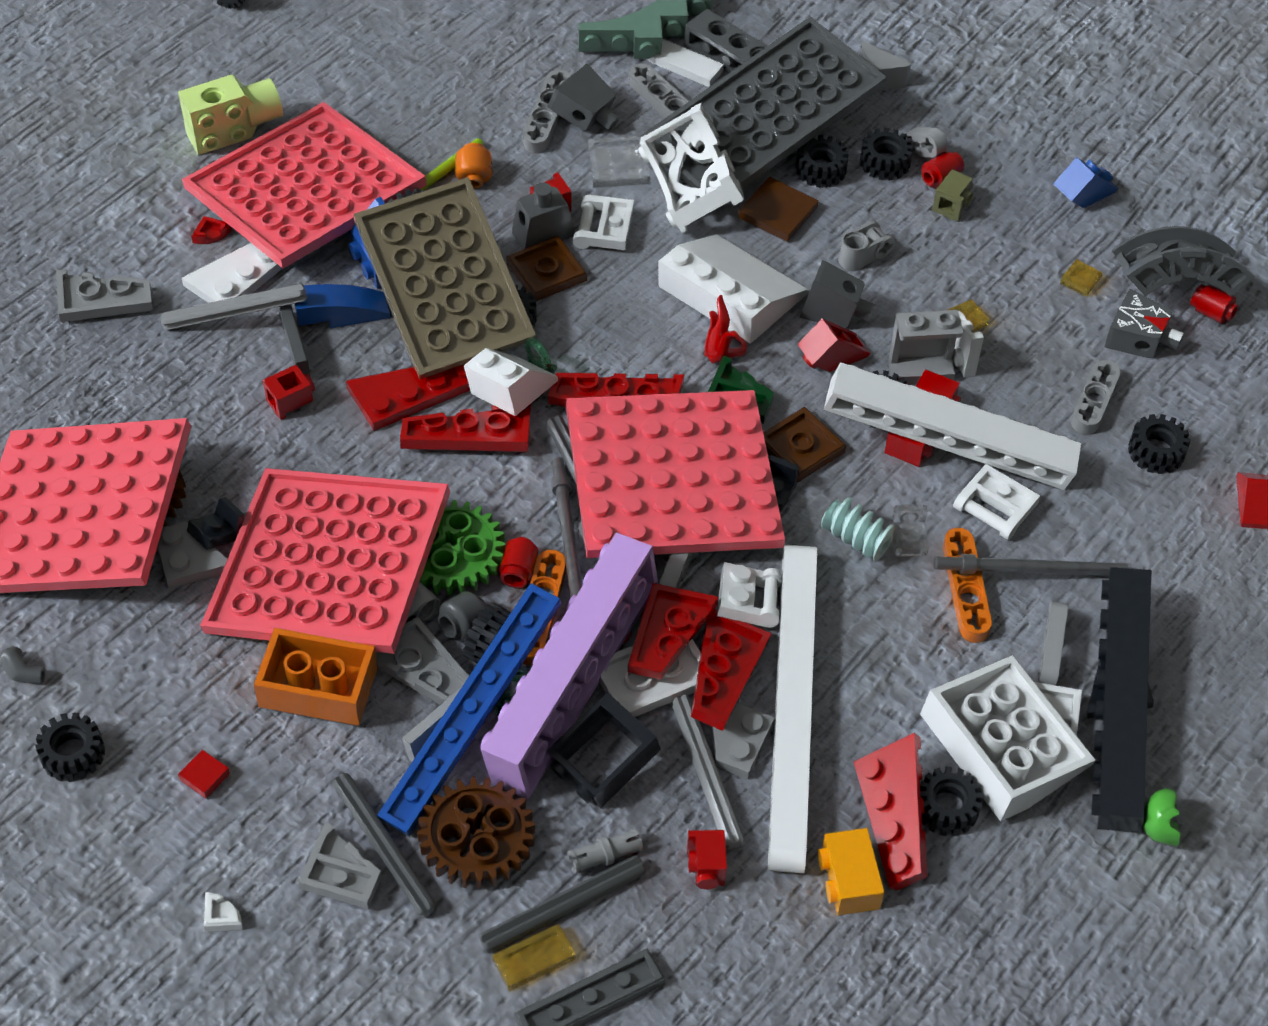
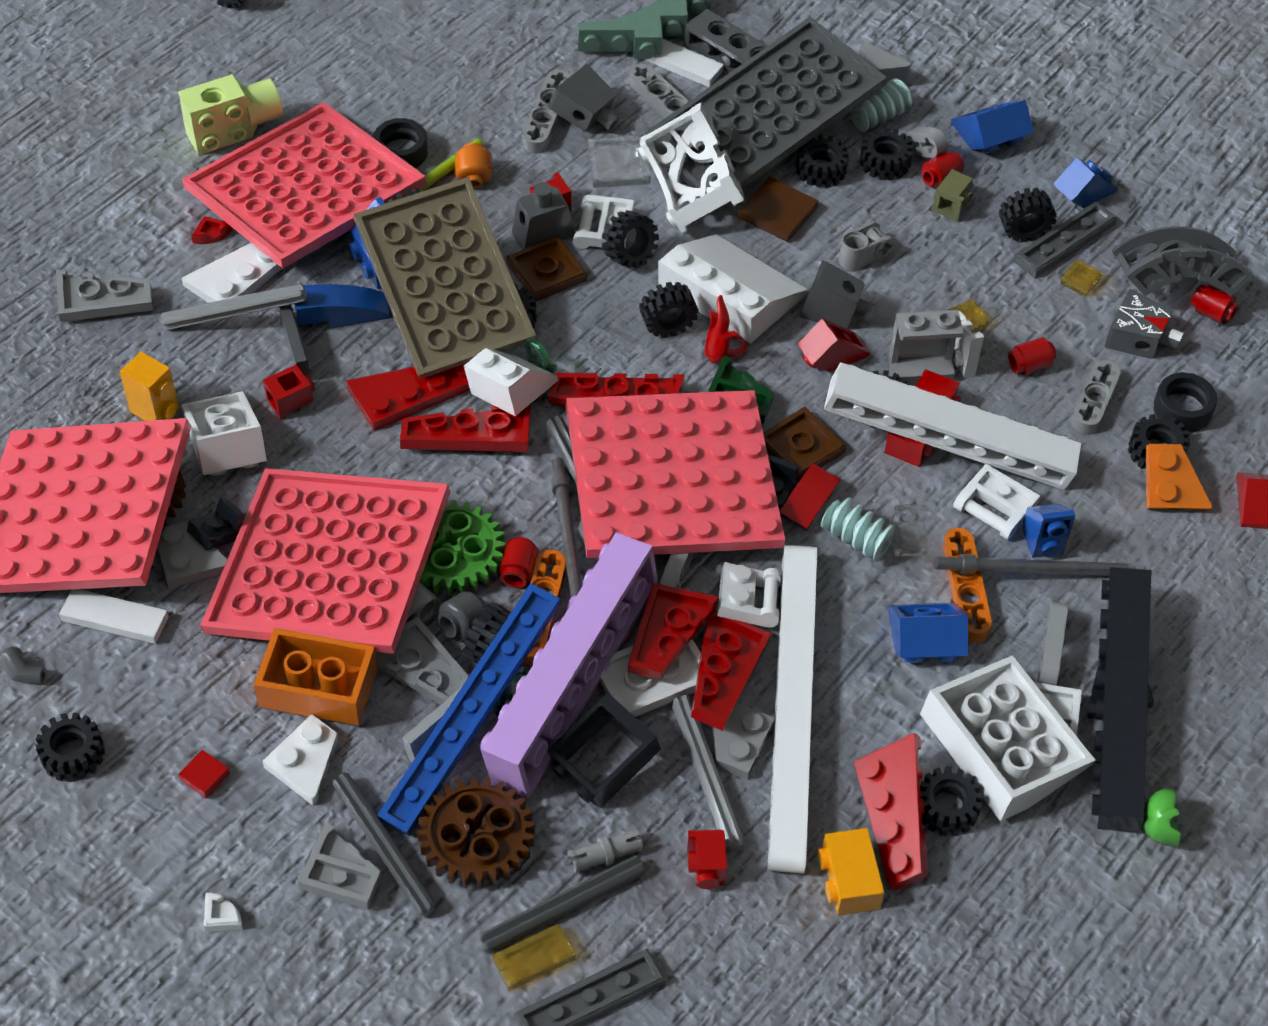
none -> white tile [59,589,169,644]
none -> light orange brick [119,351,179,421]
none -> white slope [181,391,267,476]
none -> white wing [263,714,338,806]
none -> black tyre [373,118,428,168]
none -> black tyre [602,210,659,268]
none -> black tyre [639,282,699,338]
none -> red slope [780,463,840,531]
none -> light aqua piece [850,79,913,132]
none -> blue slope [888,602,968,663]
none -> blue slope [951,100,1034,153]
none -> black tyre [999,188,1057,242]
none -> red brick [1008,337,1056,375]
none -> dark grey tile [1014,201,1117,278]
none -> blue slope [1022,503,1076,558]
none -> orange wing [1146,444,1211,510]
none -> black tyre [1154,372,1217,432]

